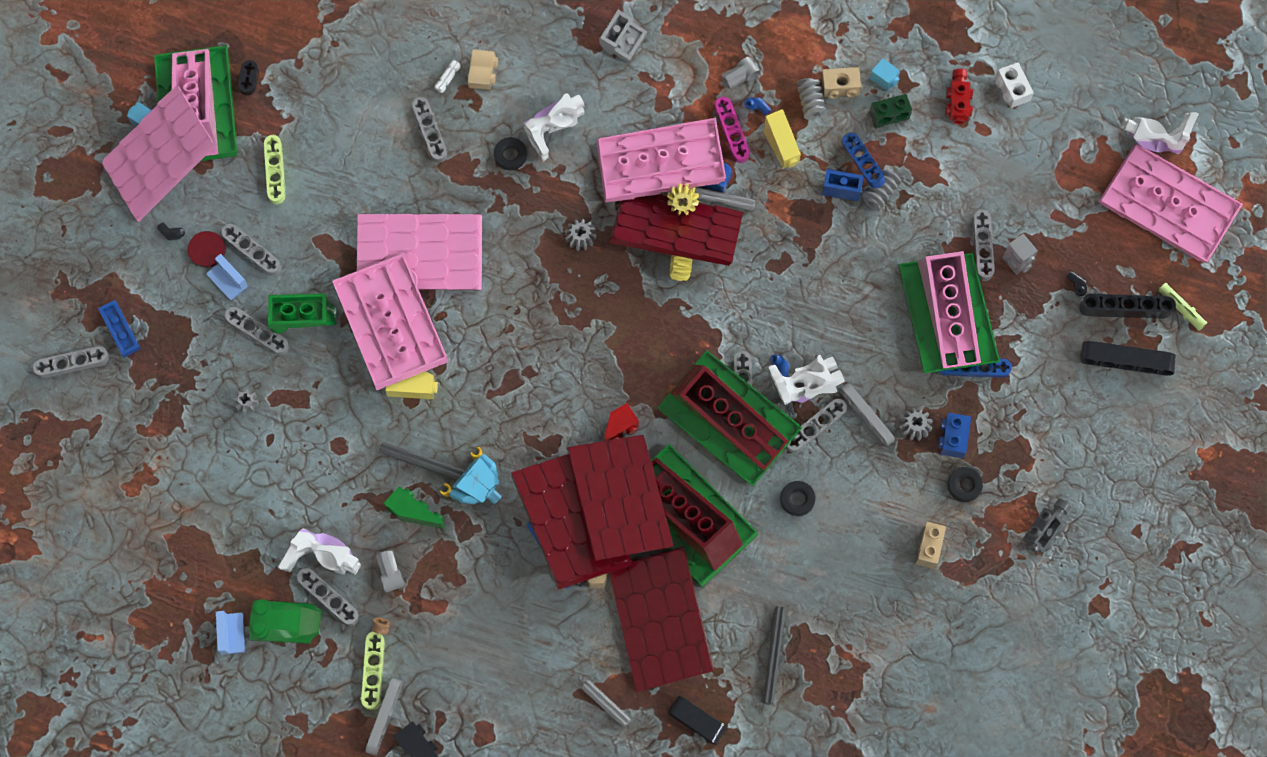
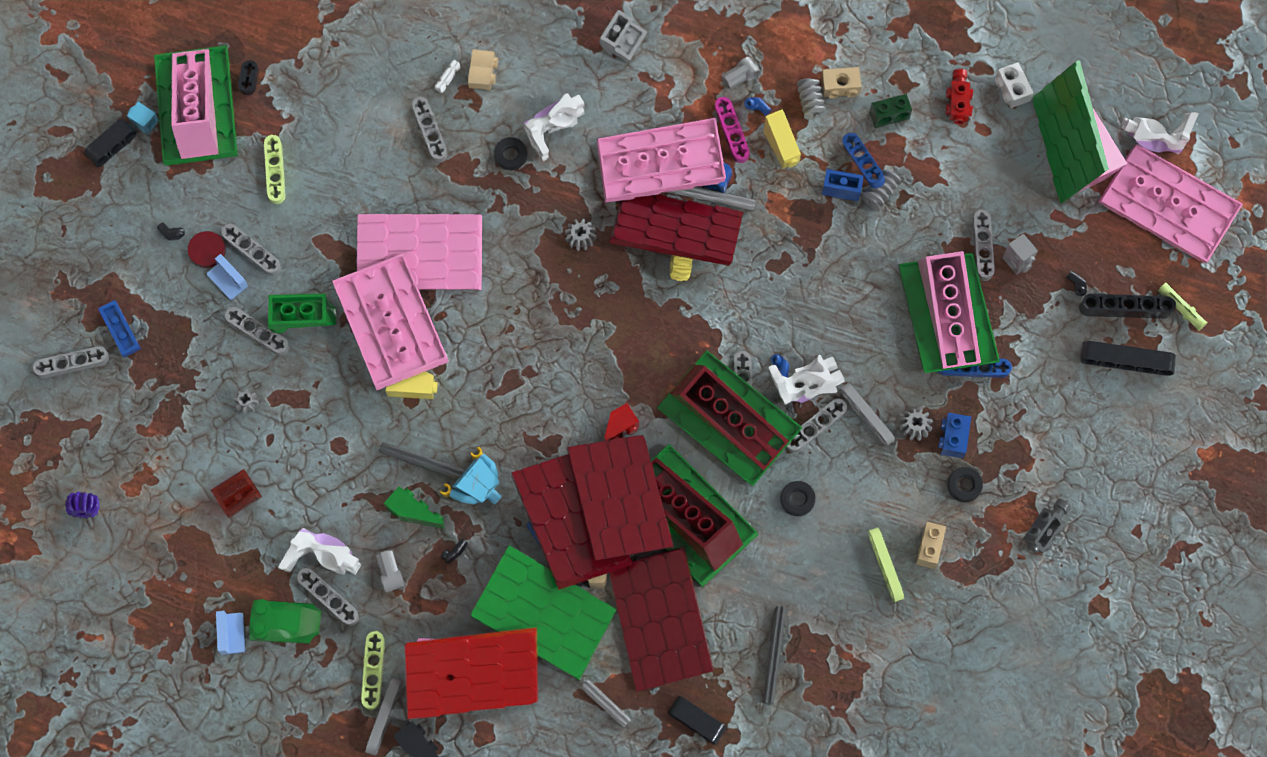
bright pink piece [102,85,216,222] -> none
medium nougat bush [371,617,391,635] -> none
light yellow gear [667,183,699,215] -> none
medium azure brick [870,58,900,91] -> none
none -> dark purple gear [65,492,100,519]
none -> black beam [84,119,137,167]
none -> clear red brick [211,469,262,518]
none -> red piece [405,628,538,719]
none -> black arm [441,539,468,563]
none -> green piece [470,545,616,681]
none -> yellowish green beam [868,528,904,602]
none -> green piece [1032,60,1127,204]

